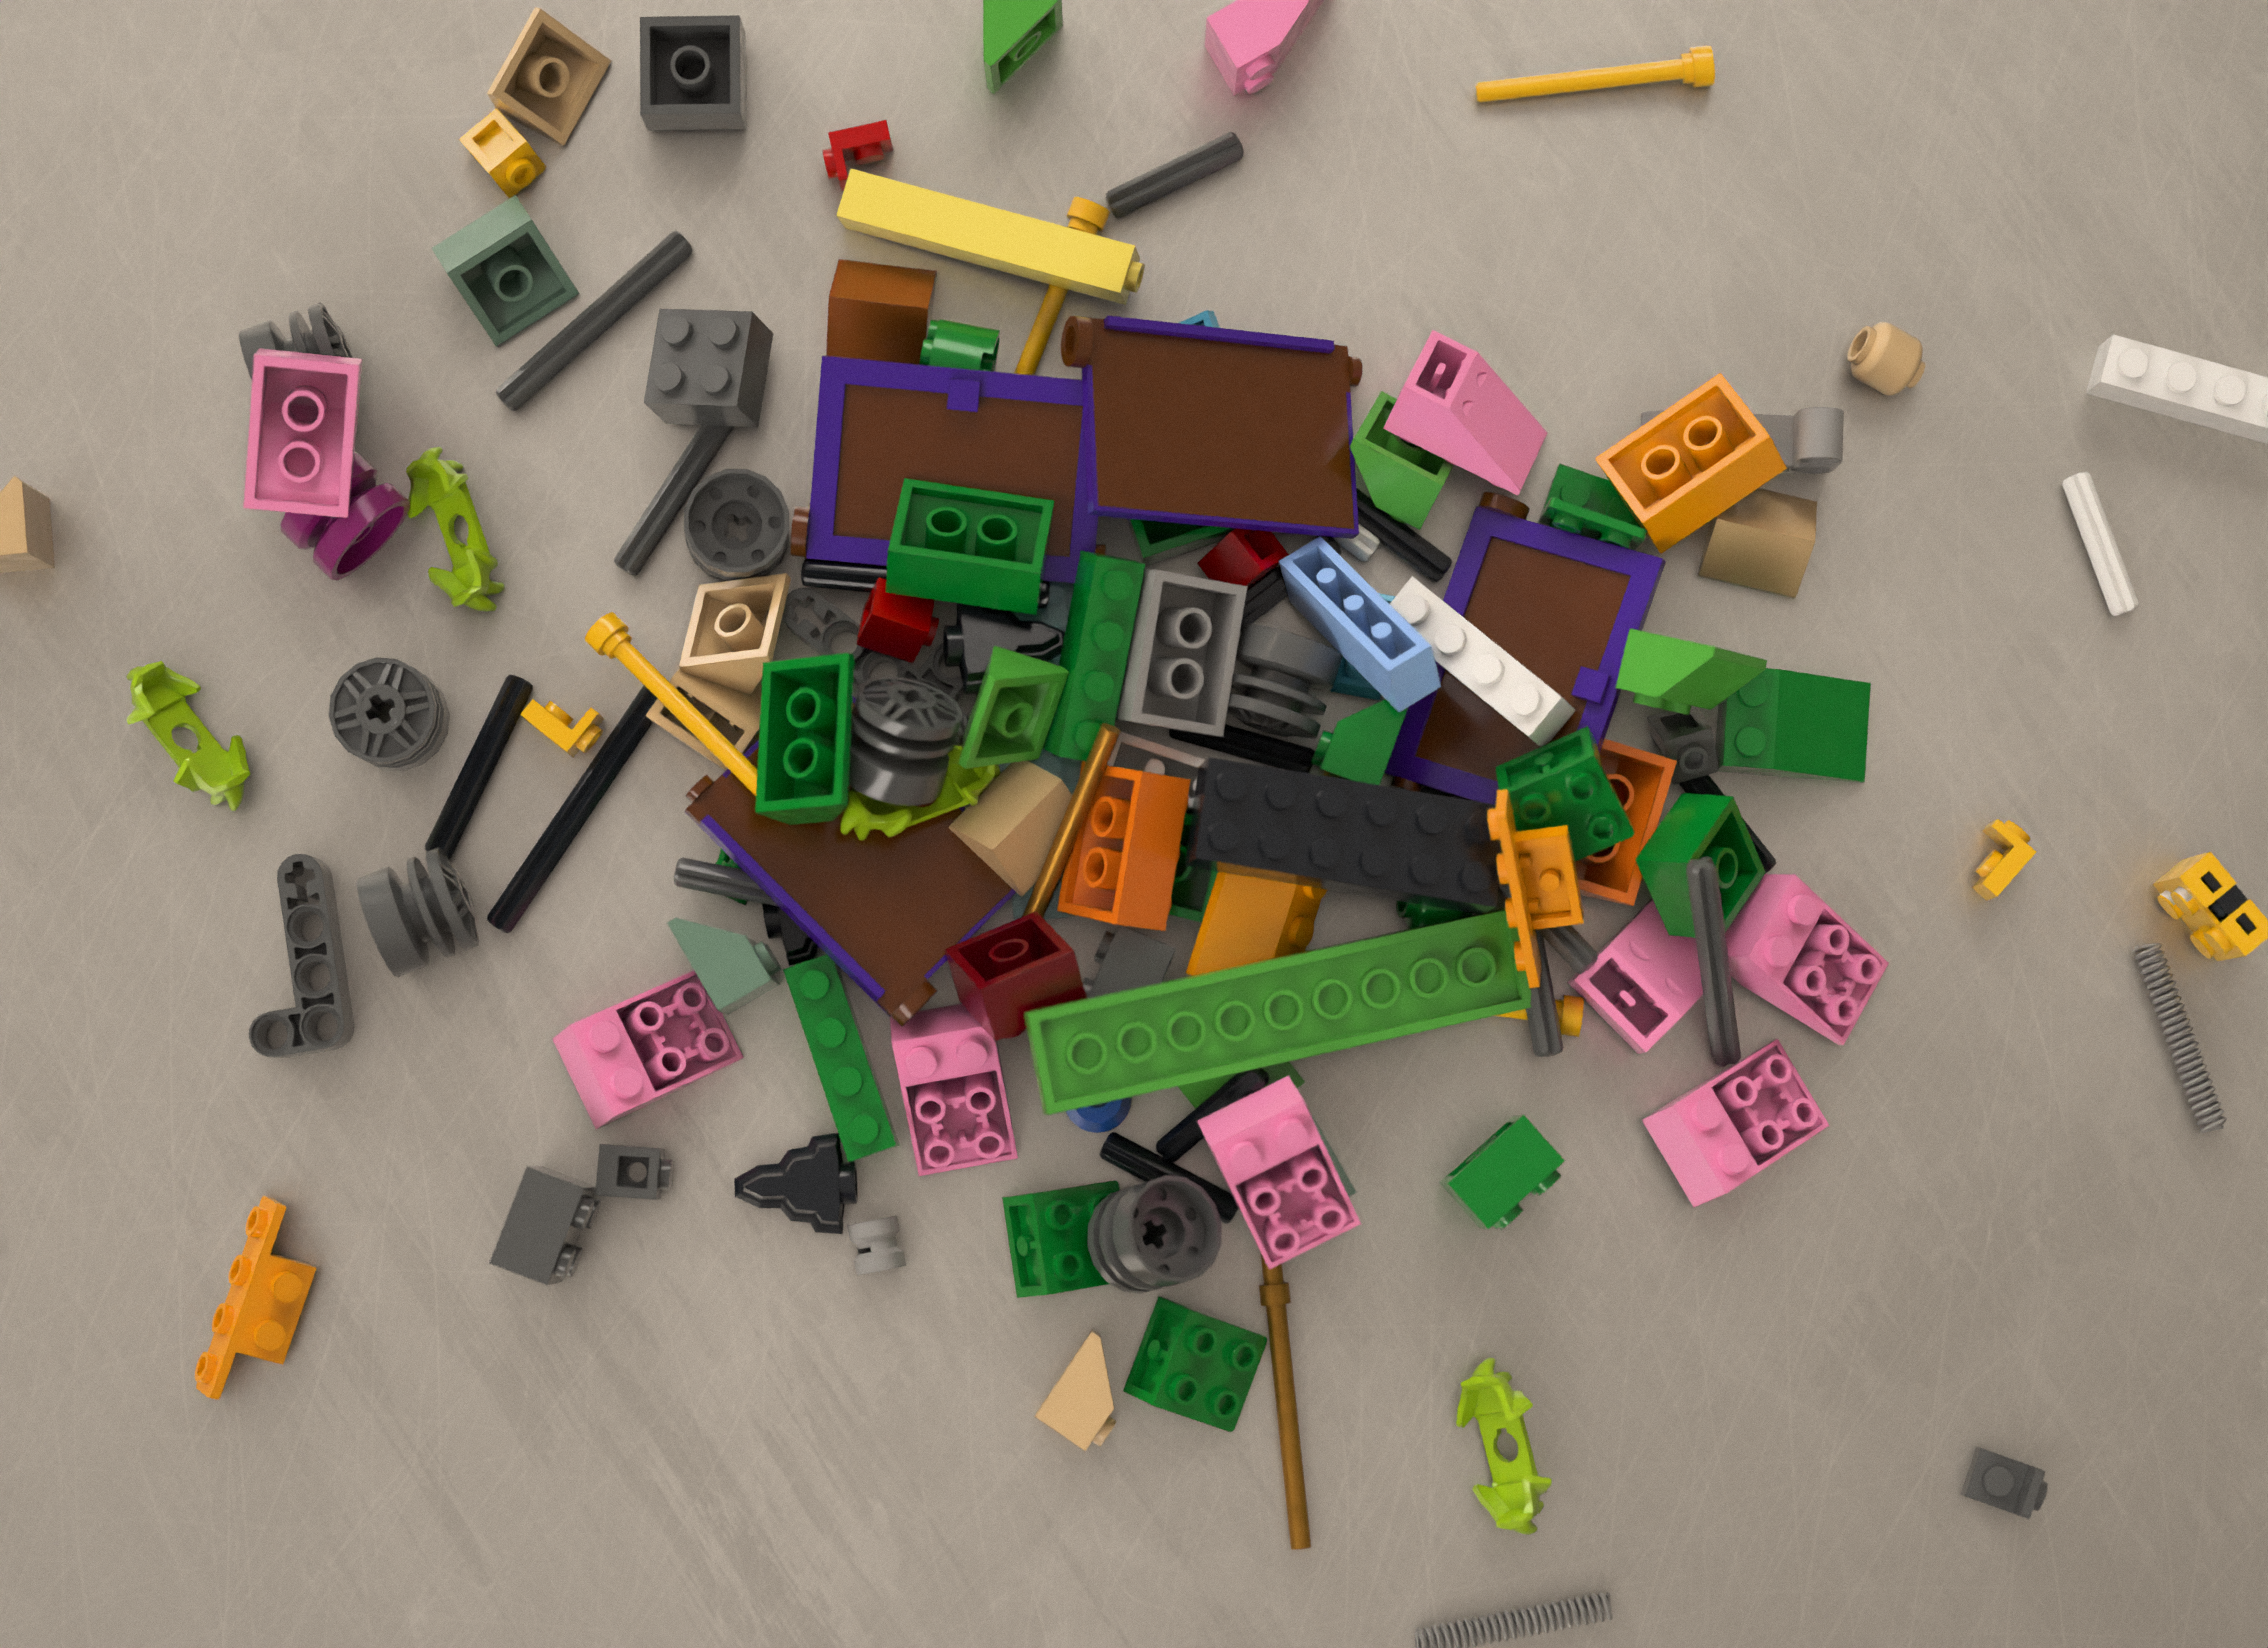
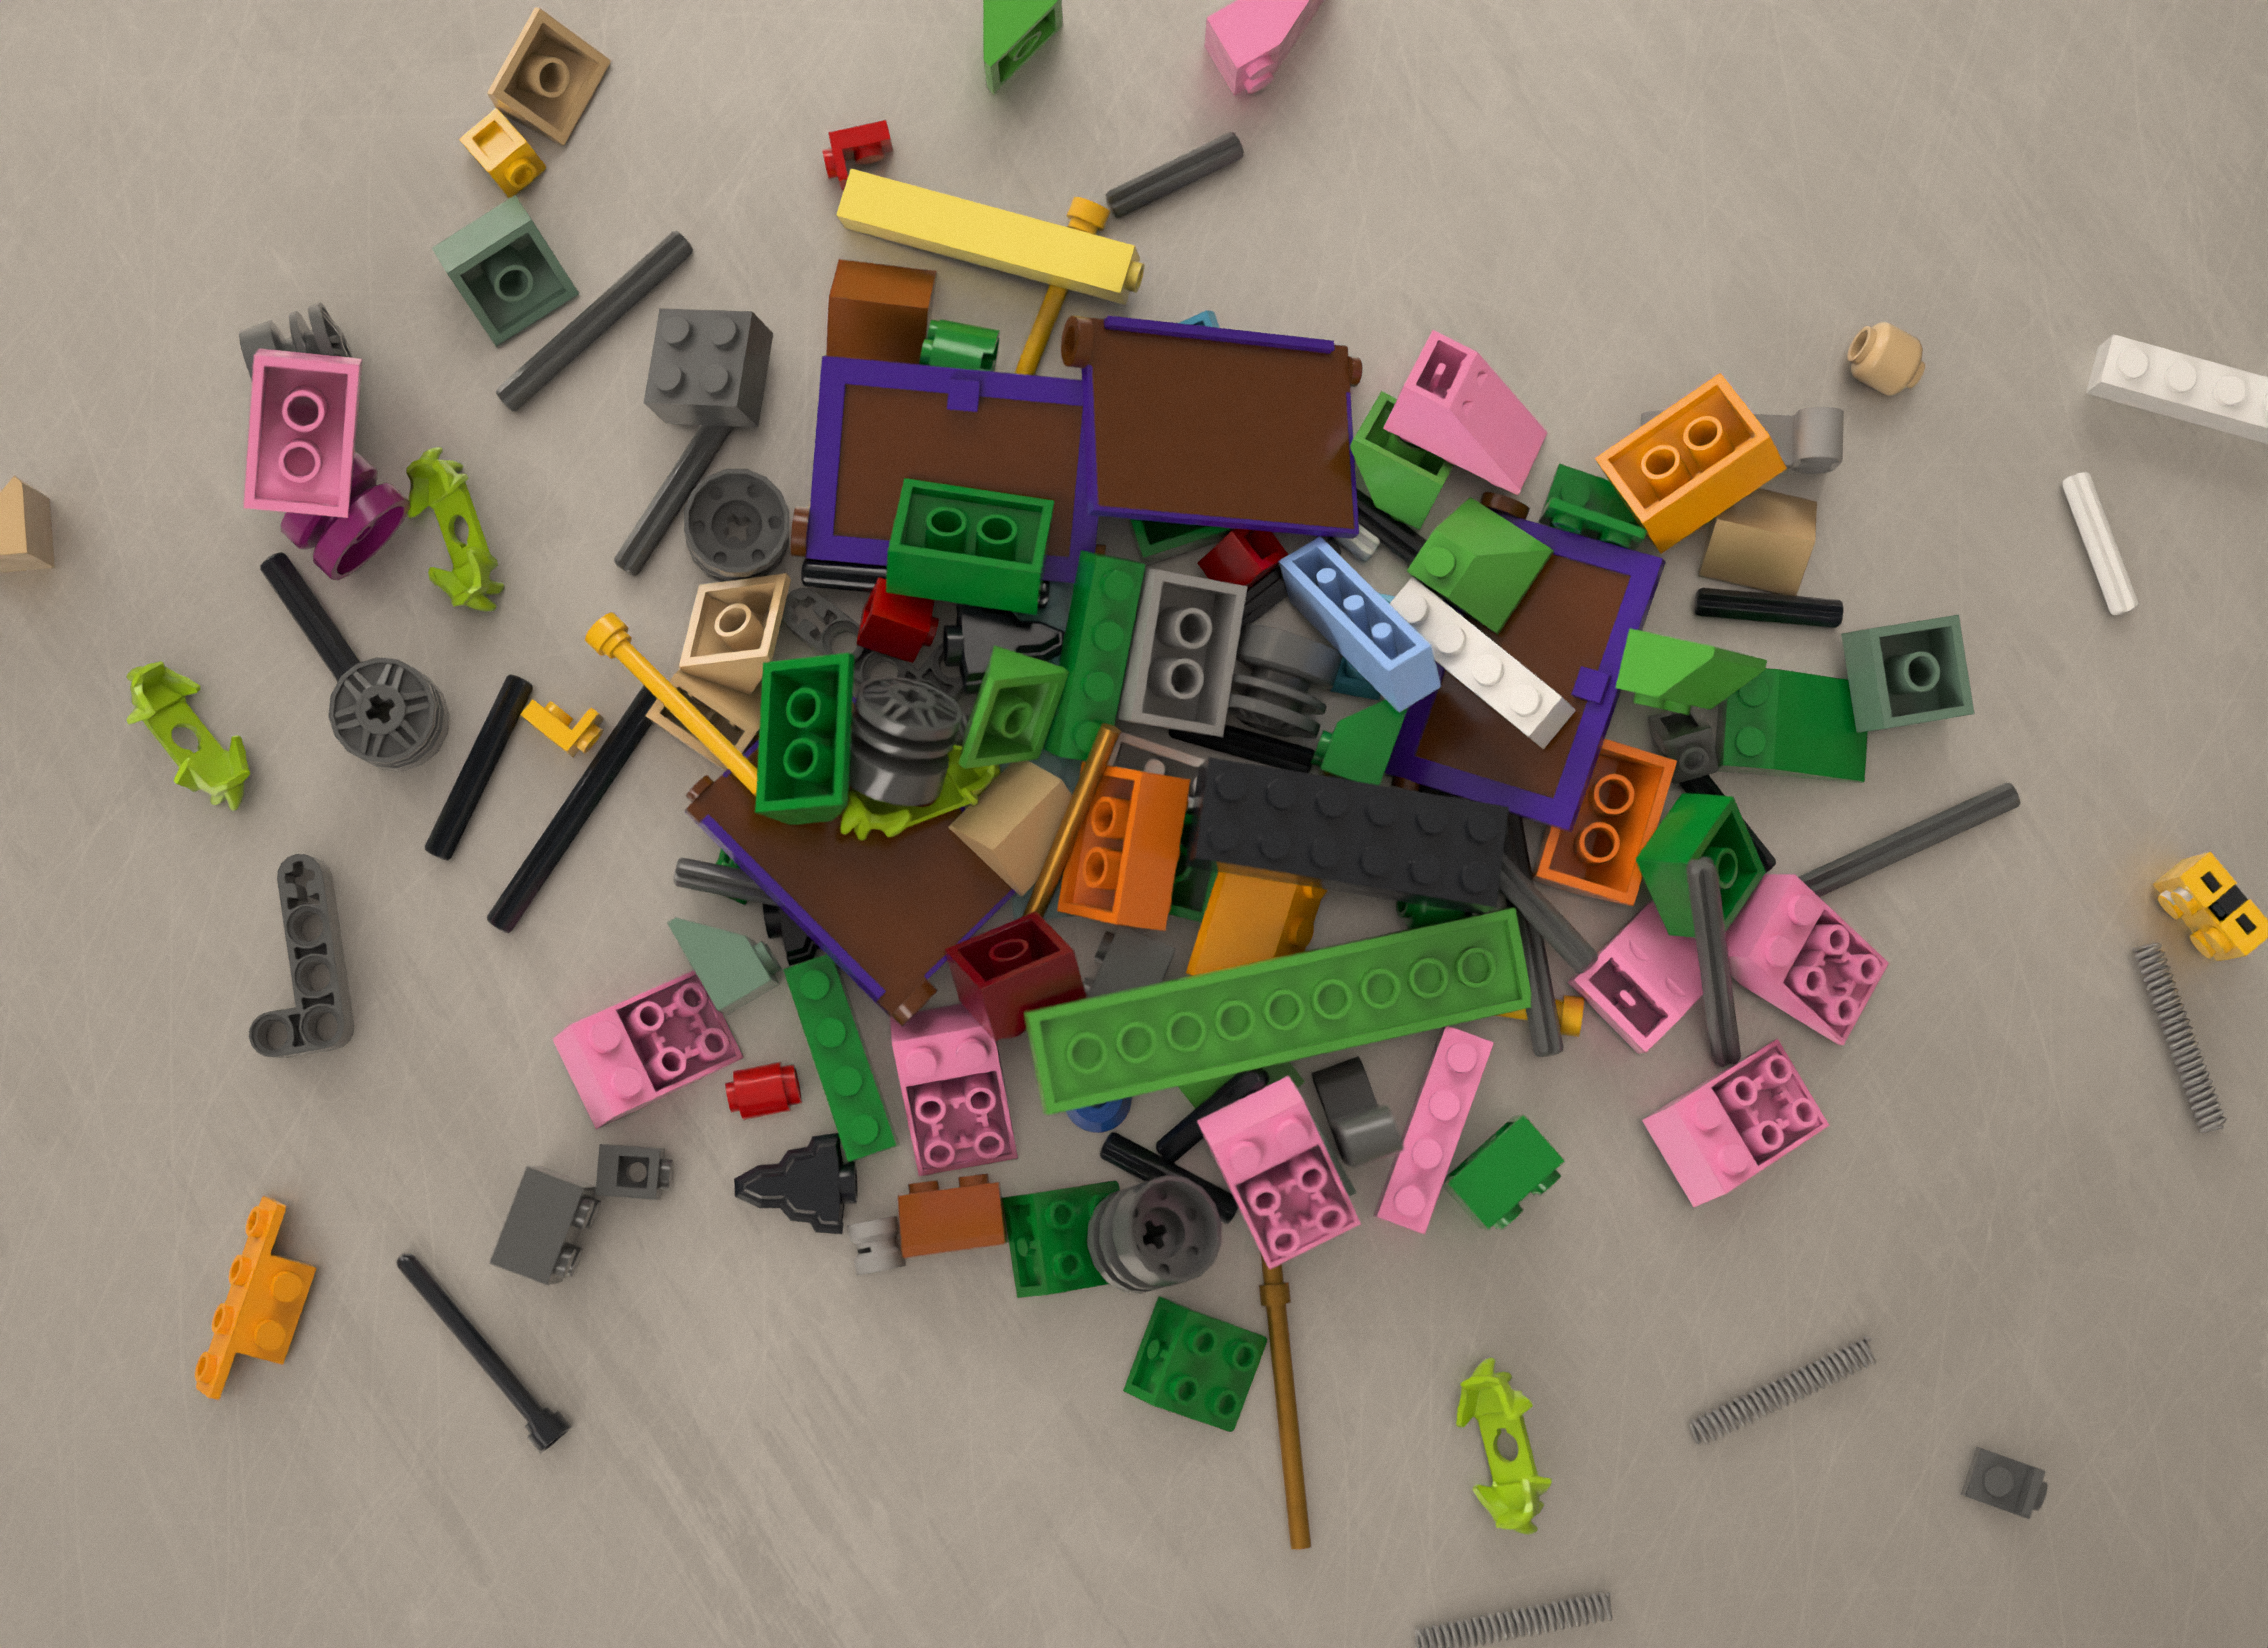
dark grey wheel [356,847,479,977] -> none
dark grey brick [640,15,746,130] -> none
tan slope [1035,1329,1117,1451] -> none
yellow piece [1475,46,1715,102] -> none
light orange bracket [1488,789,1584,988] -> none
green bracket [1495,726,1635,862] -> none
yellow bracket [1972,819,2036,901] -> none
none -> black axle [260,552,360,682]
none -> black piece [397,1253,572,1453]
none -> red brick [725,1061,802,1121]
none -> dark orange slope [898,1173,1008,1258]
none -> dark grey beam [1311,1056,1404,1168]
none -> bright pink brick [1373,1026,1494,1234]
none -> bright green slope [1406,497,1554,635]
none -> light grey piece [1690,1336,1876,1445]
none -> black axle [1694,588,1844,628]
none -> dark grey axle [1798,783,2021,897]
none -> sand green brick [1841,615,1975,732]

